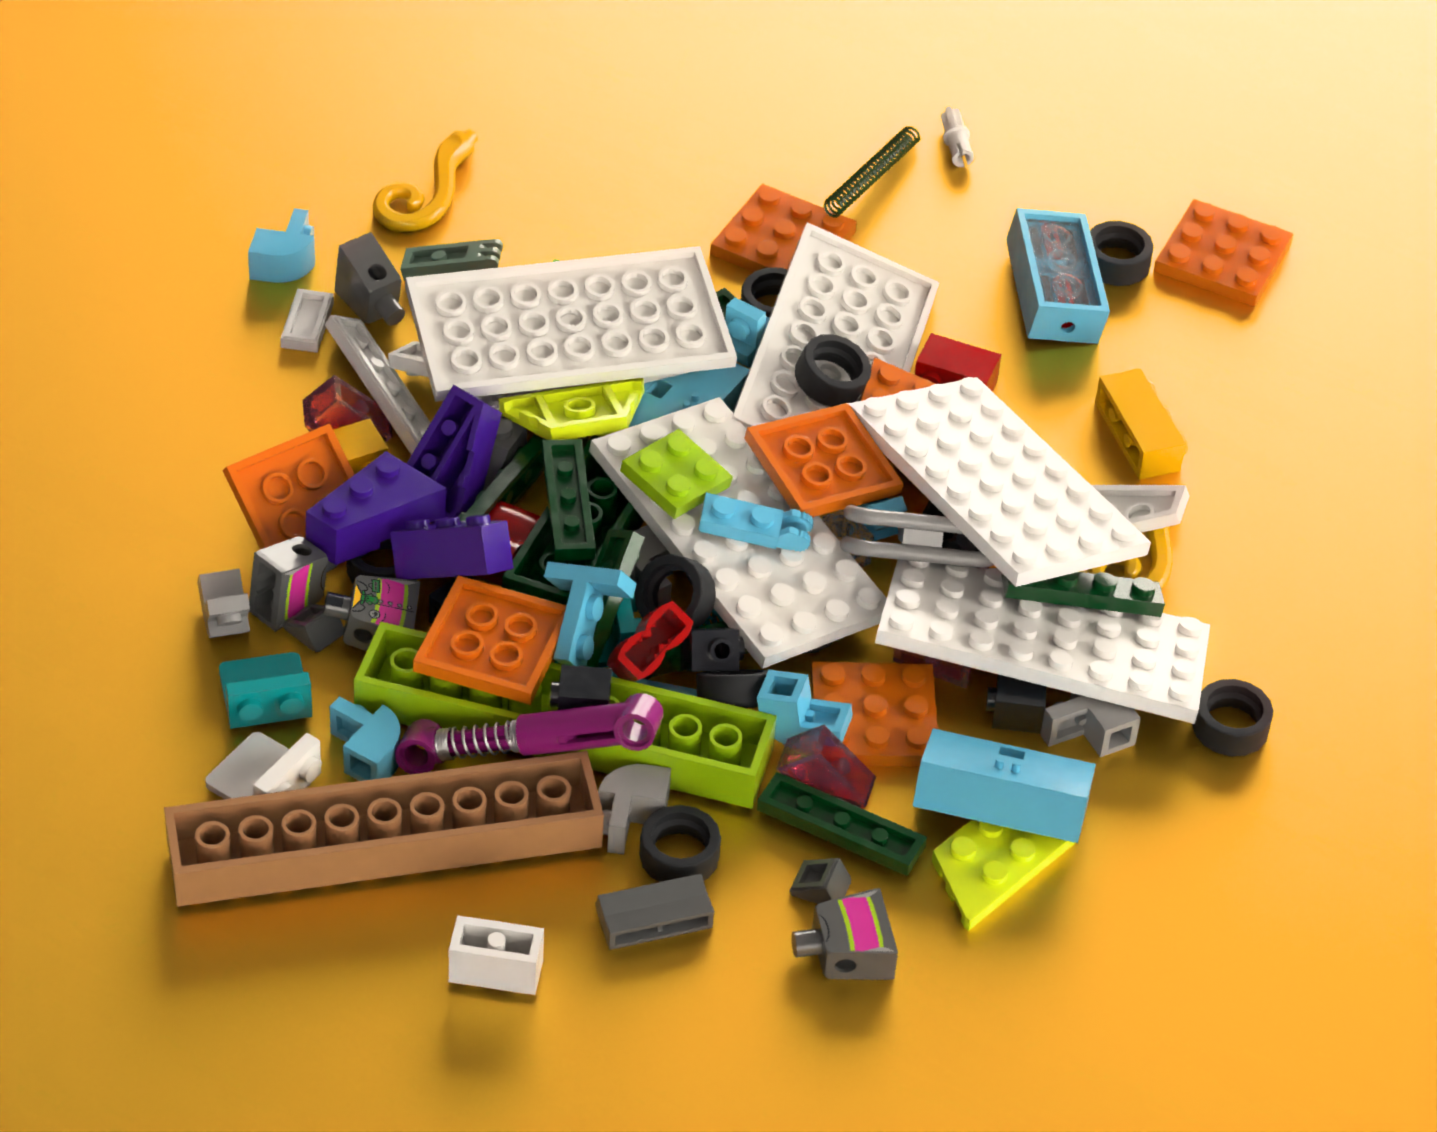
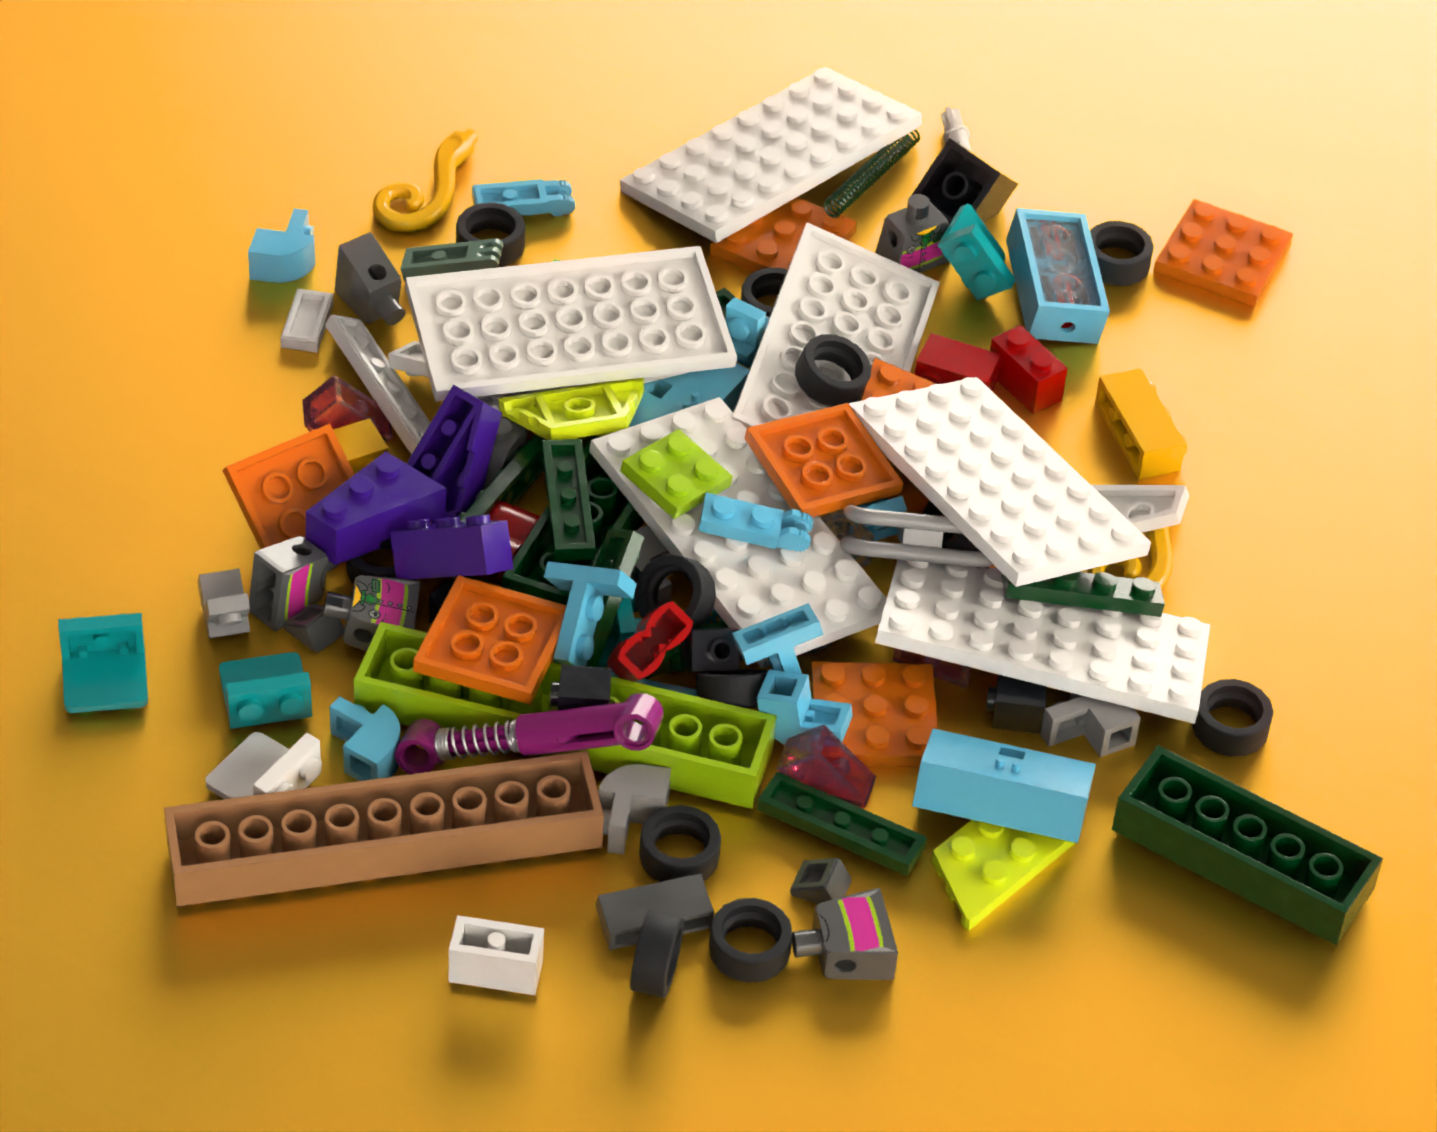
none -> teal bracket [58,613,148,713]
none -> black tyre [456,202,525,267]
none -> medium azure hinge [472,179,576,216]
none -> white plate [619,66,923,243]
none -> black tyre [630,910,684,998]
none -> black tyre [709,898,793,983]
none -> medium azure bracket [732,603,824,674]
none -> dark grey torso [875,194,949,273]
none -> black slope [911,138,1018,225]
none -> teal bracket [938,204,1016,301]
none -> red brick [990,325,1068,415]
none -> dark green brick [1112,745,1383,945]

